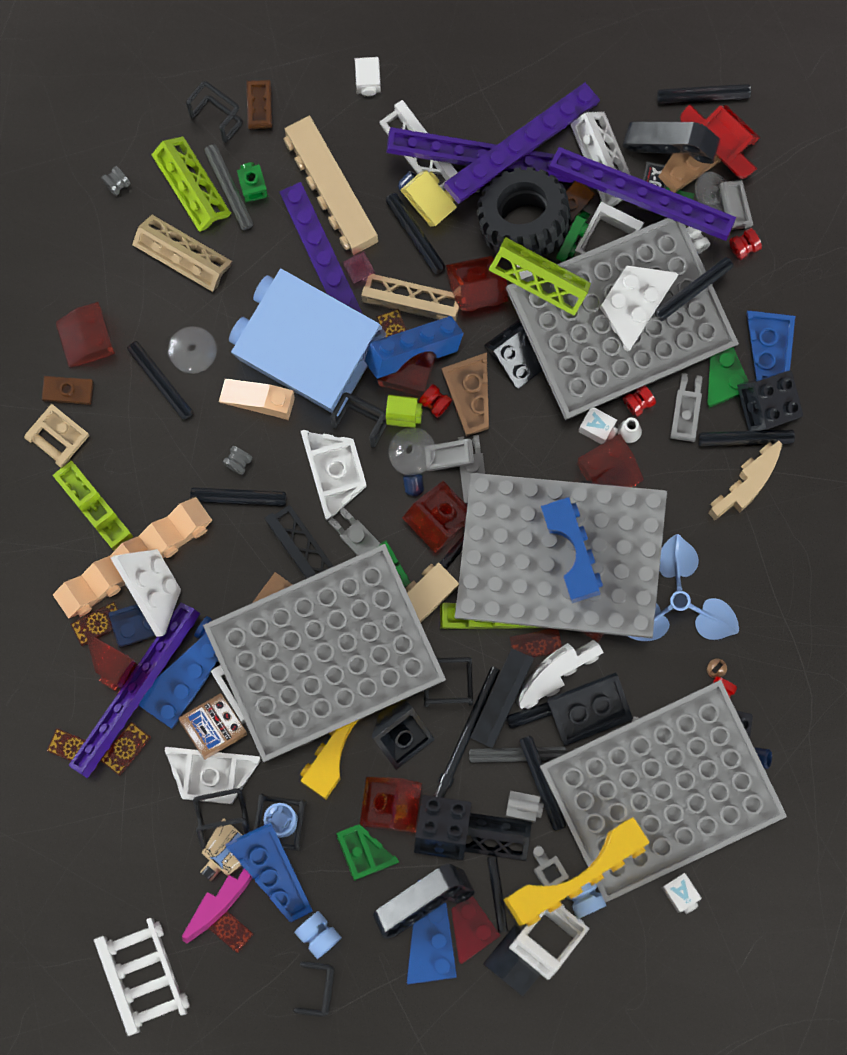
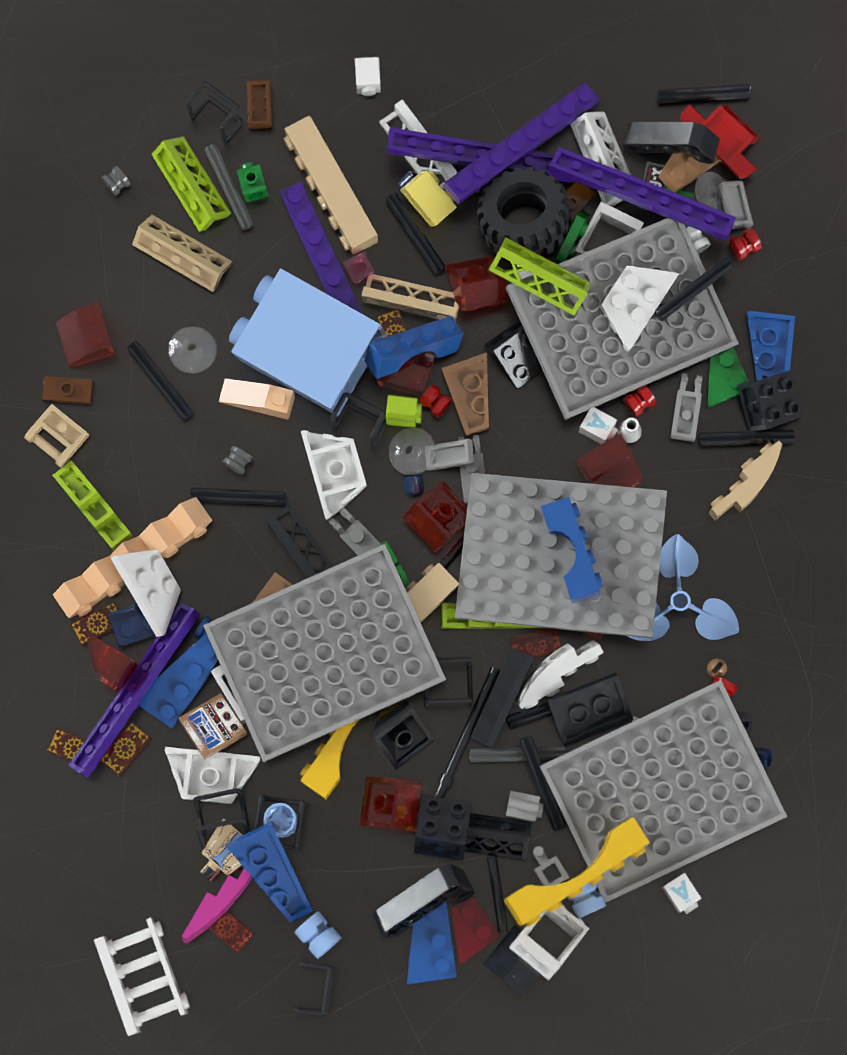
green wing [336,824,399,881] -> none

